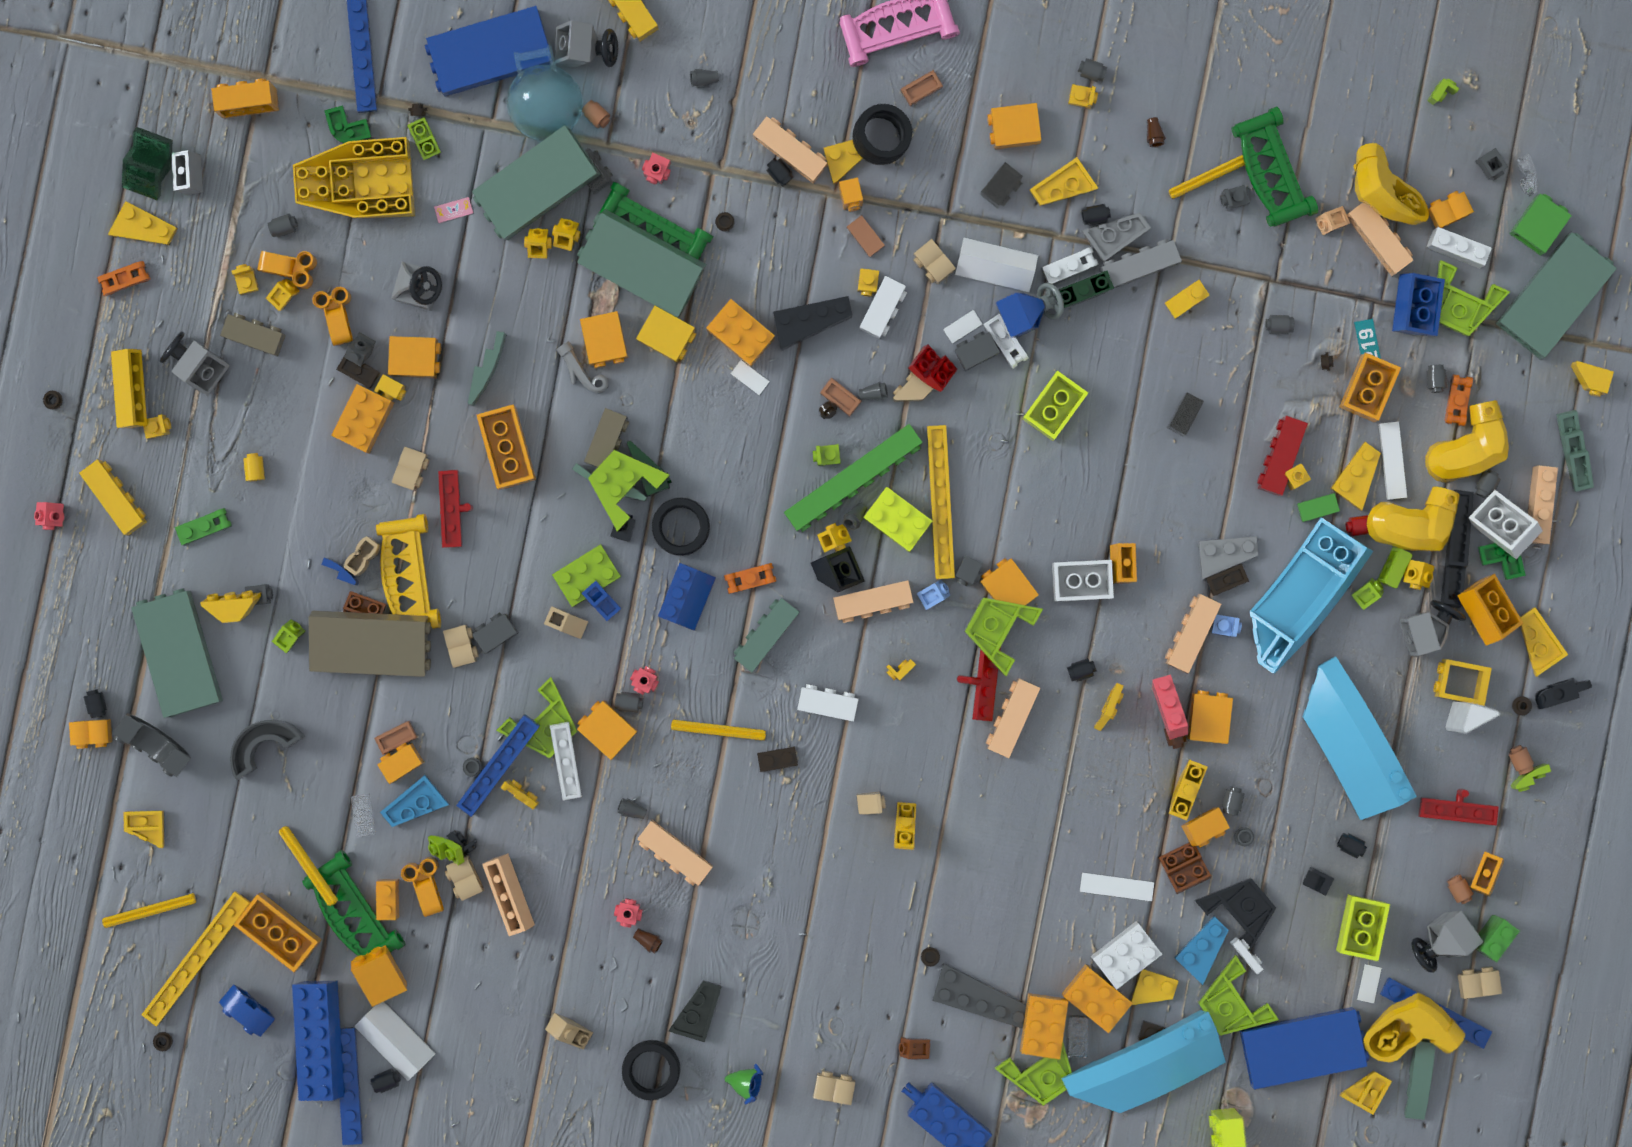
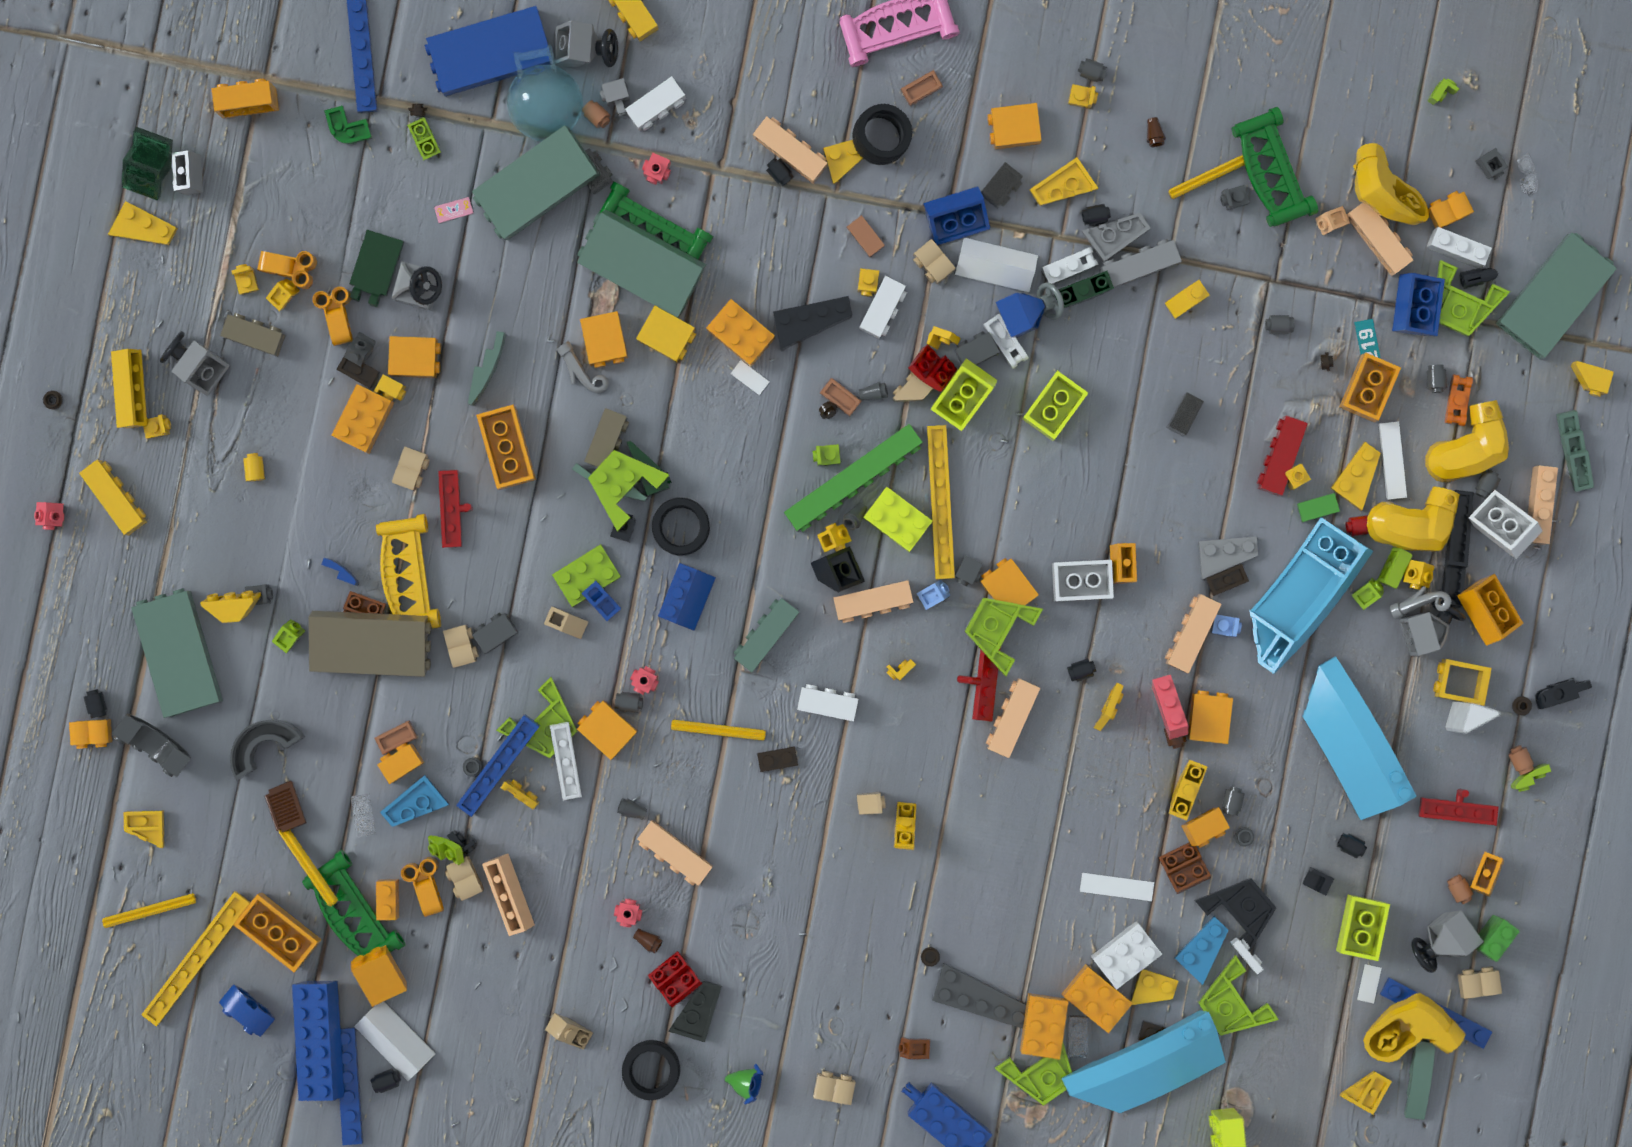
orange plate [97,261,150,296] -> none
dark brown plate [153,1032,173,1051] -> none
bright green plate [175,508,232,545] -> none
dark grey brick [268,214,298,238] -> none
yellow wedge [293,137,415,218] -> none
tan brick [344,536,381,576] -> none
yellow brick [524,228,552,259] -> none
yellow brick [552,218,581,251] -> none
dark grey cone [690,69,719,88] -> none
dark brown plate [715,212,735,232] -> none
orange plate [724,563,777,594] -> none
light orange brick [839,177,863,212] -> none
white sticker [943,310,982,344] -> none
blue brick [1240,1007,1369,1090] -> none
green plate [1478,543,1526,580] -> none
bright green brick [1509,193,1572,256] -> none
yellow wing [1520,607,1568,677] -> none
none -> reddish brown window [265,781,307,833]
none -> dark green tile [349,230,404,308]
none -> light grey brick [600,78,630,117]
none -> white brick [625,76,686,131]
none -> red slope [648,951,702,1008]
none -> blue slope [923,186,990,246]
none -> yellow bracket [927,326,961,350]
none -> neon yellow brick [931,358,998,431]
none -> light grey plant [1390,586,1451,619]
none -> black hinge [1460,268,1499,289]

